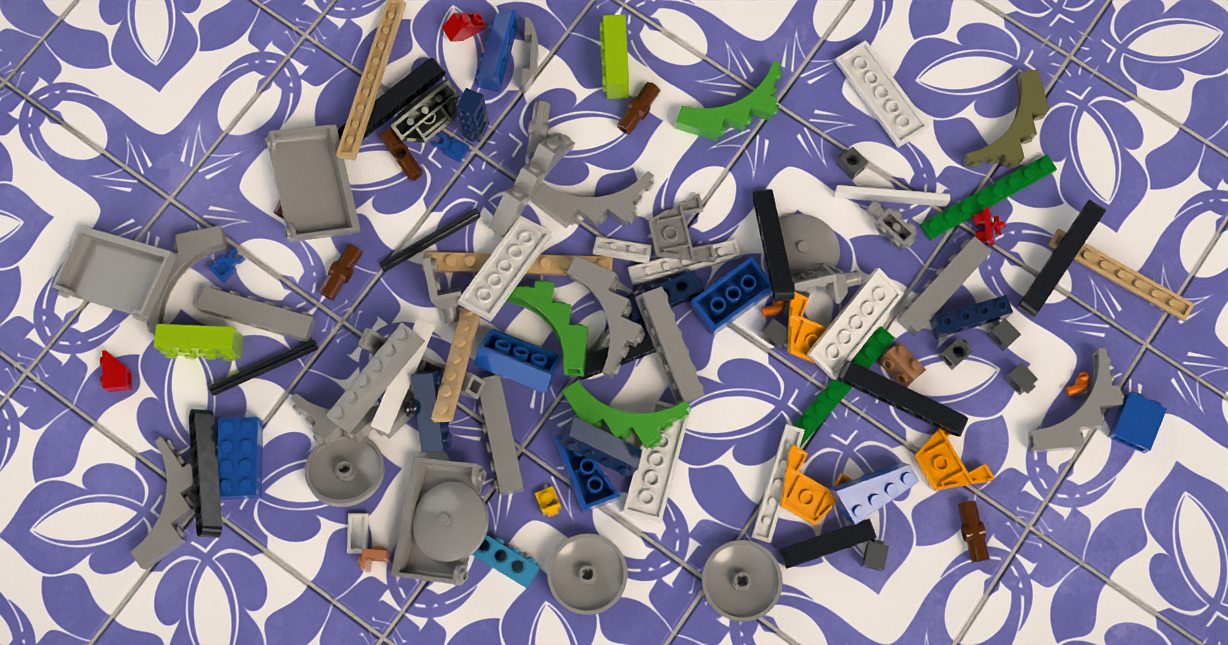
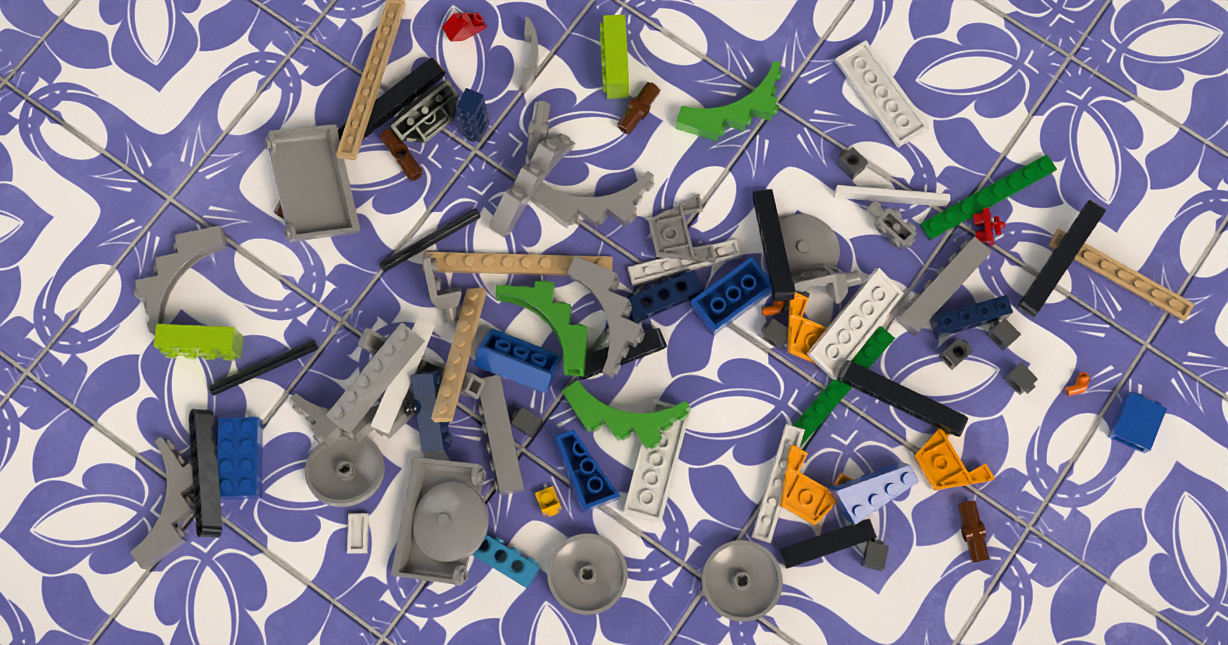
light grey windscreen [52,225,177,322] -> none
red slope [100,350,132,392] -> none
light grey brick [196,285,316,342] -> none
blue plate [209,248,246,283] -> none
reddish brown piece [318,244,363,301] -> none
nougat bracket [358,546,392,573] -> none
blue plate [434,133,470,163] -> none
white plate [458,215,553,322] -> none
blue slope [475,10,518,92] -> none
dark blue brick [560,417,642,477] -> none
white tile [593,236,652,263] -> none
light grey brick [635,287,704,405] -> none
medium nougat bracket [878,342,926,387] -> none
olive arch [962,69,1049,168] -> none
light grey arch [1028,348,1124,453] -> none
none -> dark grey brick [511,407,543,438]

